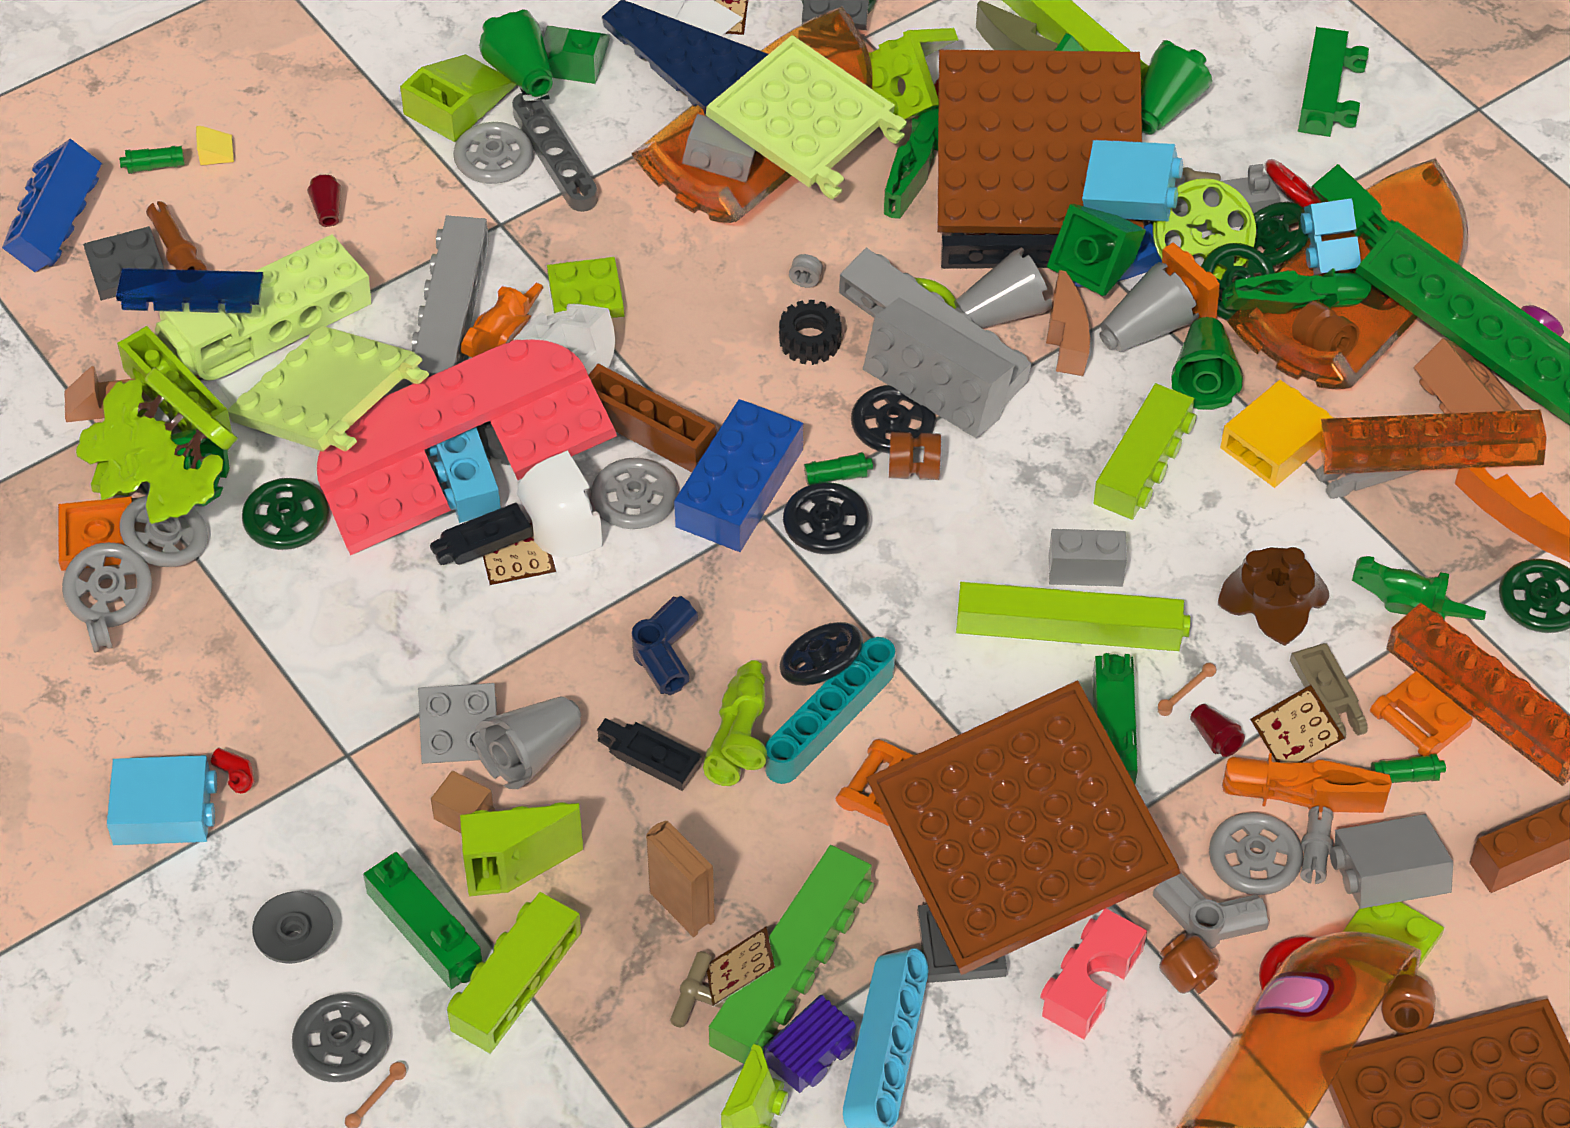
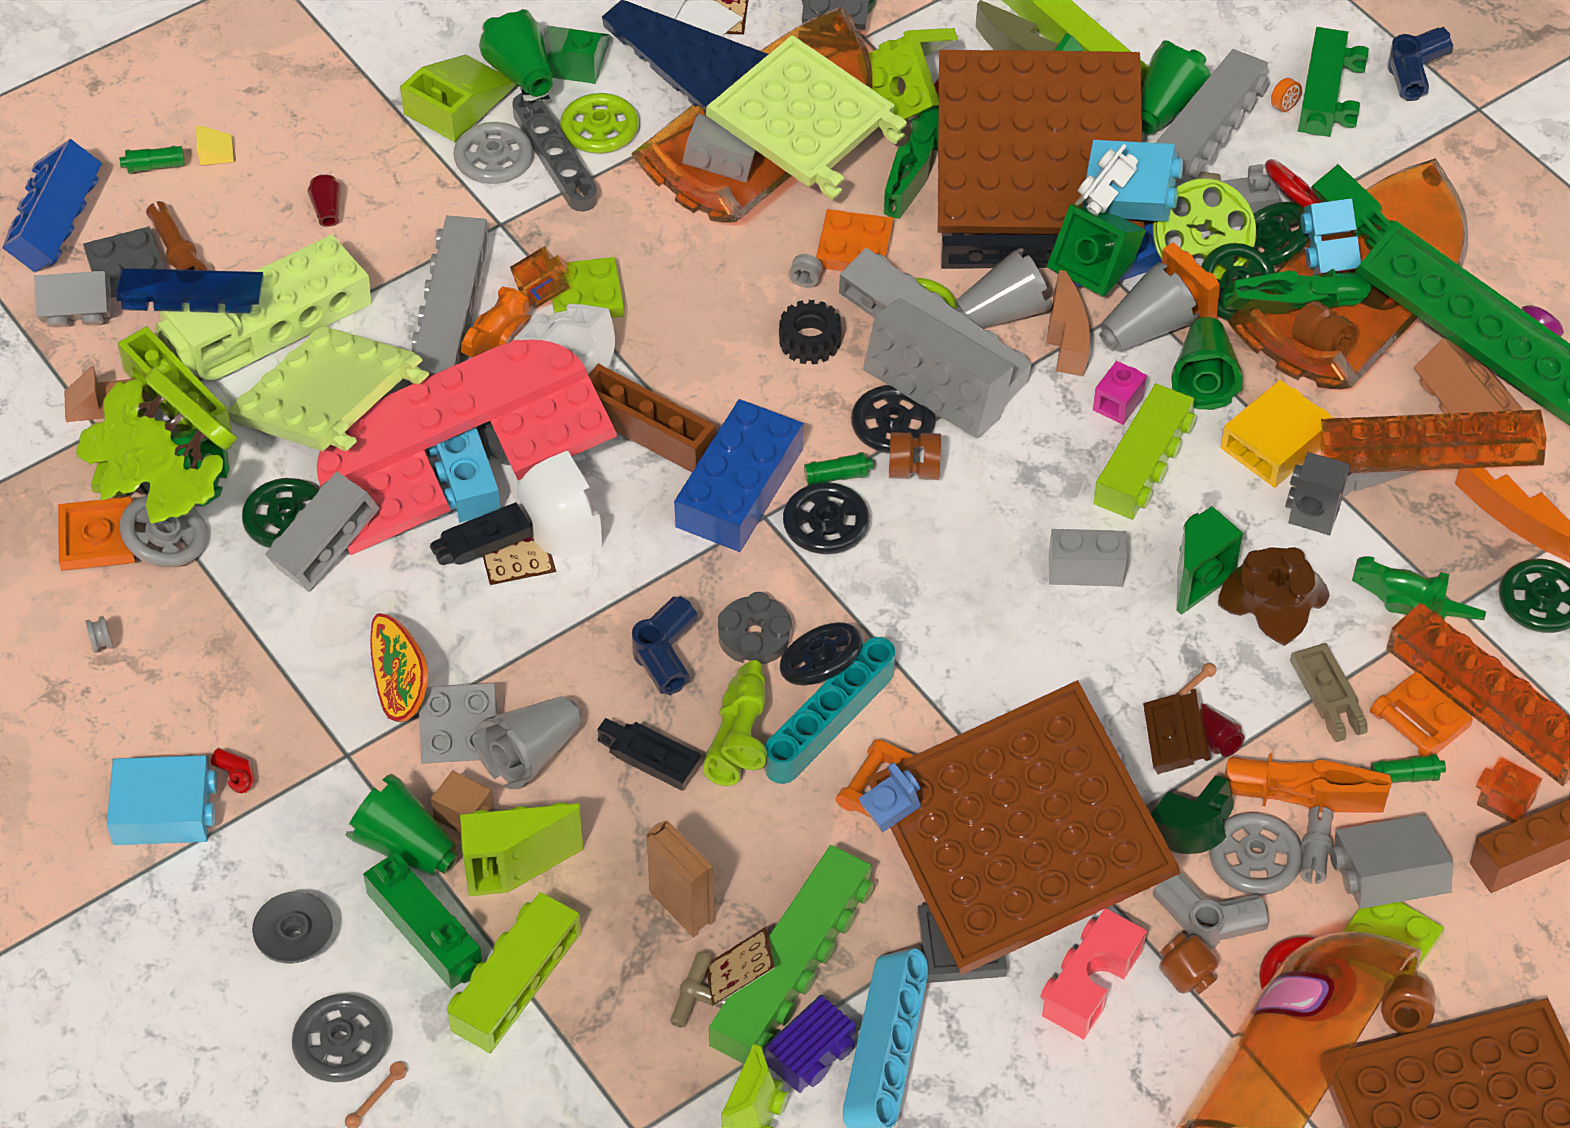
light grey plate [62,542,152,627] -> none
light grey plate [591,458,678,529] -> none
lime brick [956,582,1190,651] -> none
green brick [1092,653,1138,784] -> none
tan sticker [1250,685,1345,763] -> none
none -> light grey brick [34,271,112,327]
none -> light grey brick [265,471,380,592]
none -> green cone [345,774,458,876]
none -> shield [370,613,428,722]
none -> clear orange brick [510,246,570,309]
none -> lime plate [560,93,639,153]
none -> dark grey plate [718,592,792,664]
none -> orange plate [816,209,894,271]
none -> medium blue bracket [858,762,921,833]
none -> white hinge [1075,144,1138,216]
none -> dark pink brick [1093,361,1147,425]
none -> reddish brown plate [1143,688,1211,774]
none -> dark green brick [1150,775,1234,854]
none -> light grey brick [1156,49,1269,183]
none -> green slope [1176,506,1243,615]
none -> orange tile [1271,77,1302,112]
none -> dark grey brick [1285,452,1350,536]
none -> dark blue piece [1387,27,1453,101]
none -> clear orange brick [1476,757,1543,823]

